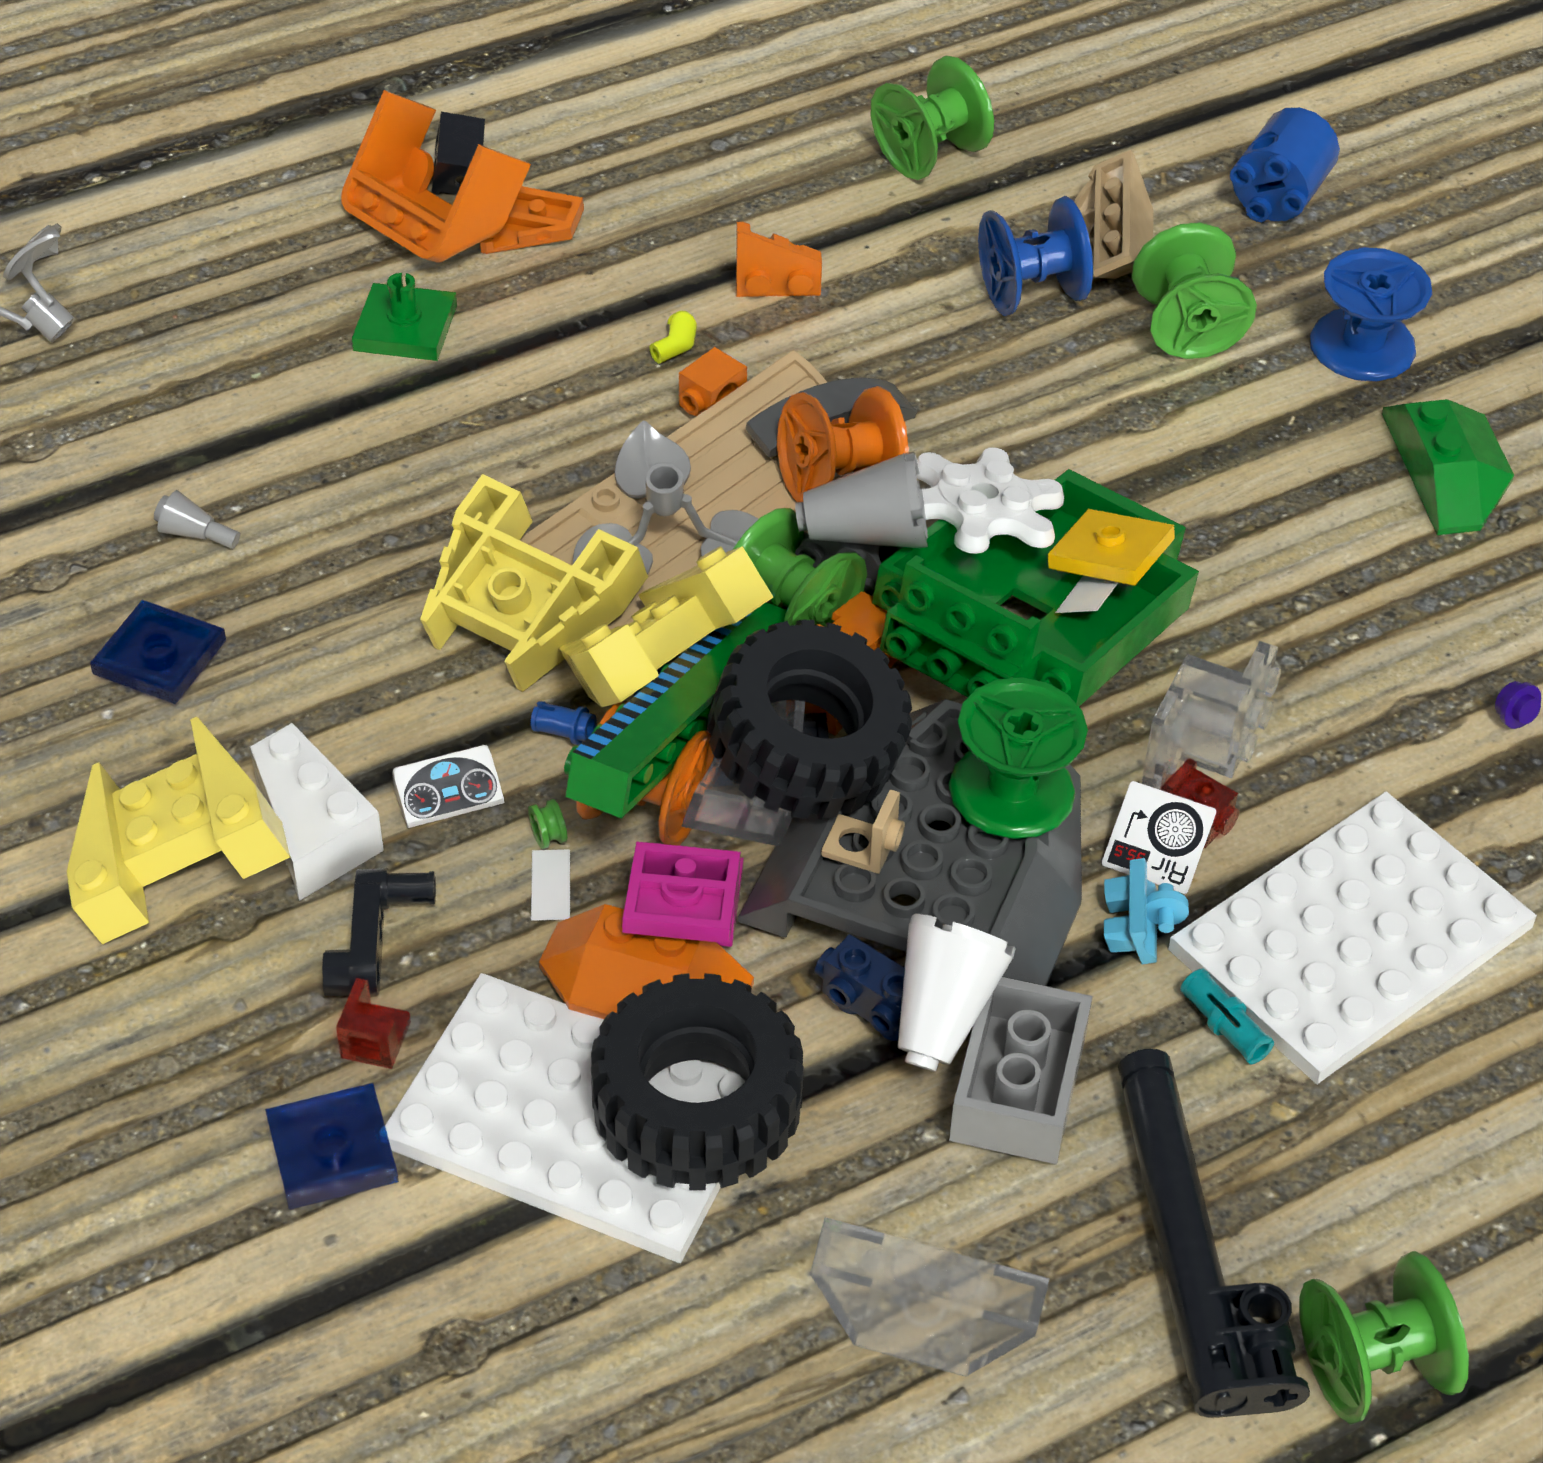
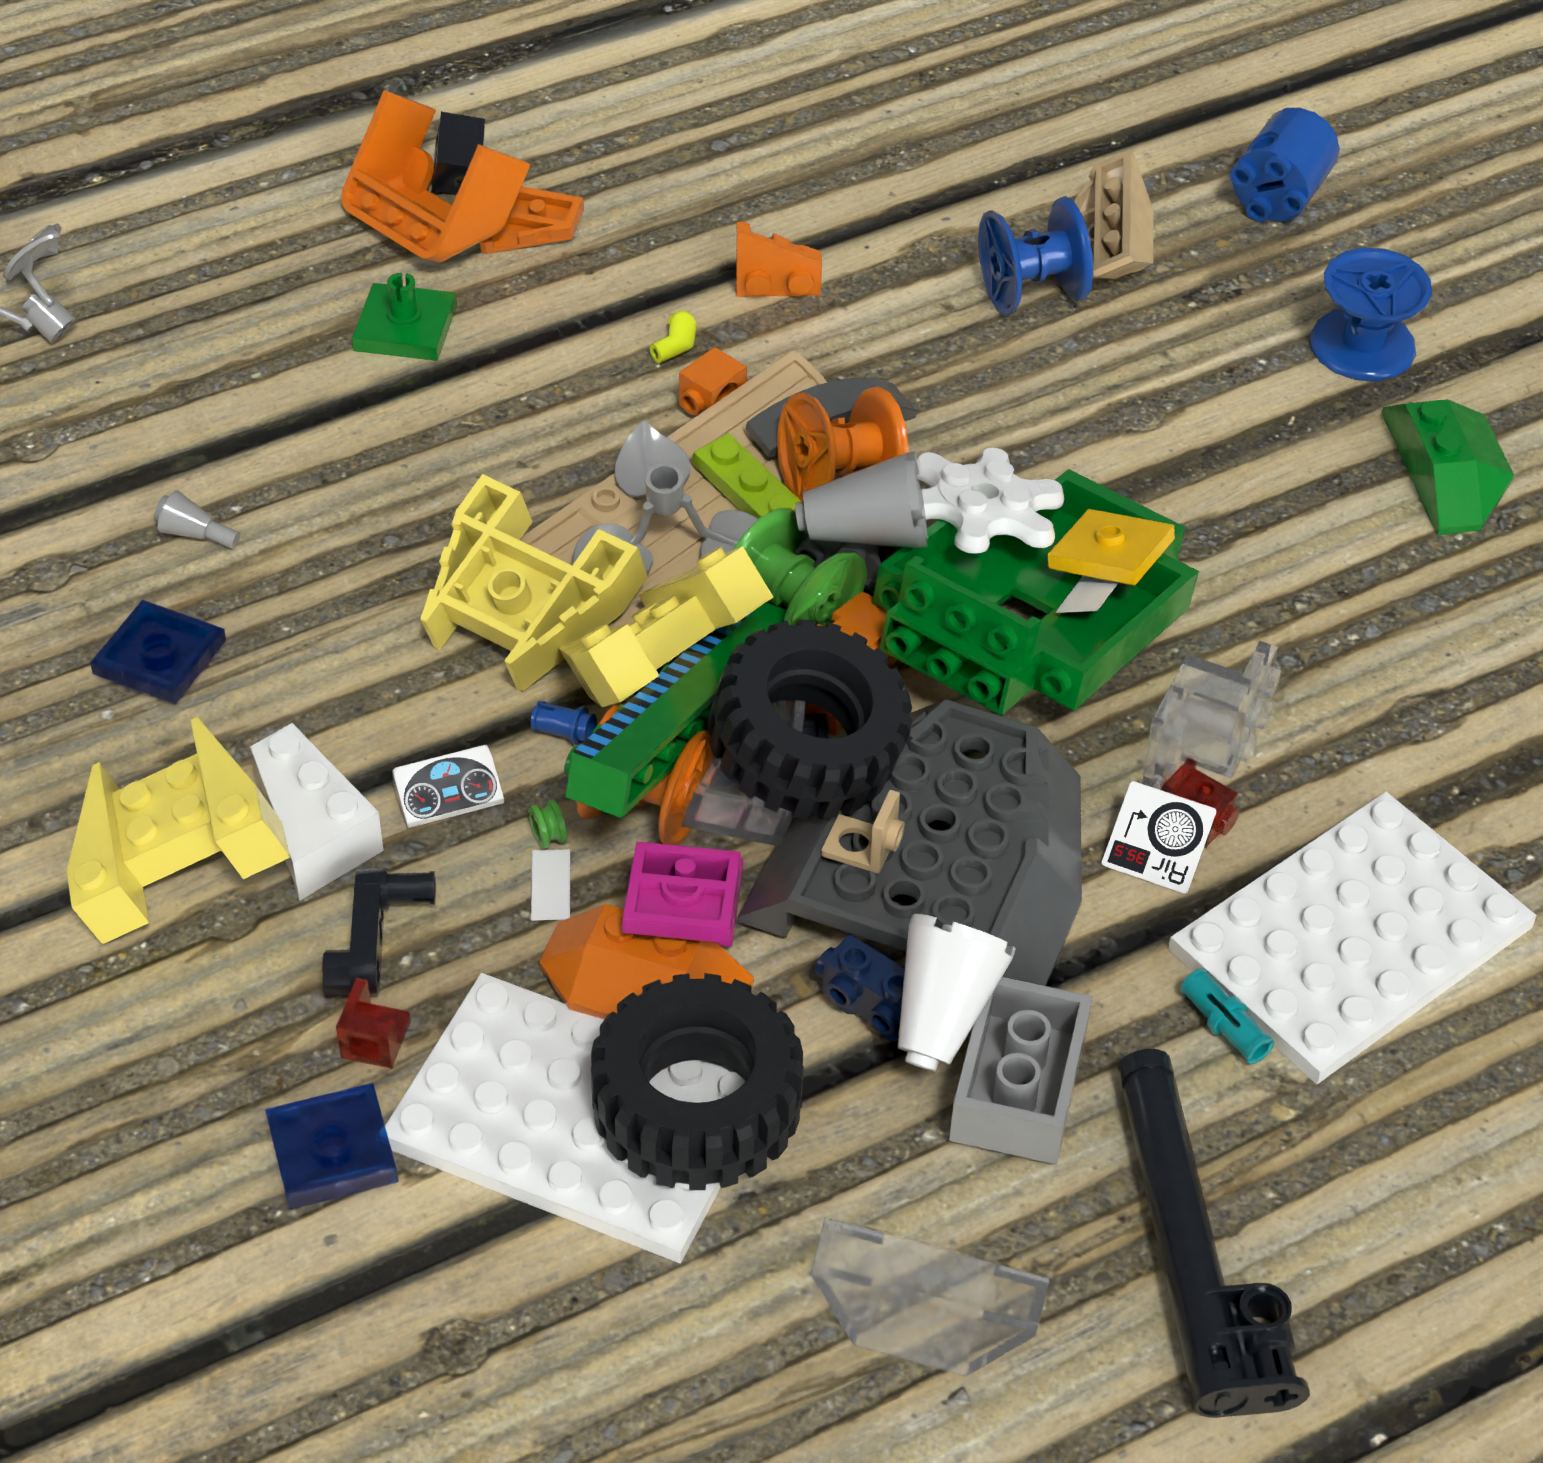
bright green piece [870,55,995,180] -> none
green piece [948,677,1088,839] -> none
medium azure hips [1104,858,1189,964] -> none
bright green piece [1132,223,1257,359] -> none
bright green piece [1299,1251,1469,1424] -> none
dark purple plate [1495,681,1541,729] -> none
none -> lime plate [692,433,802,519]

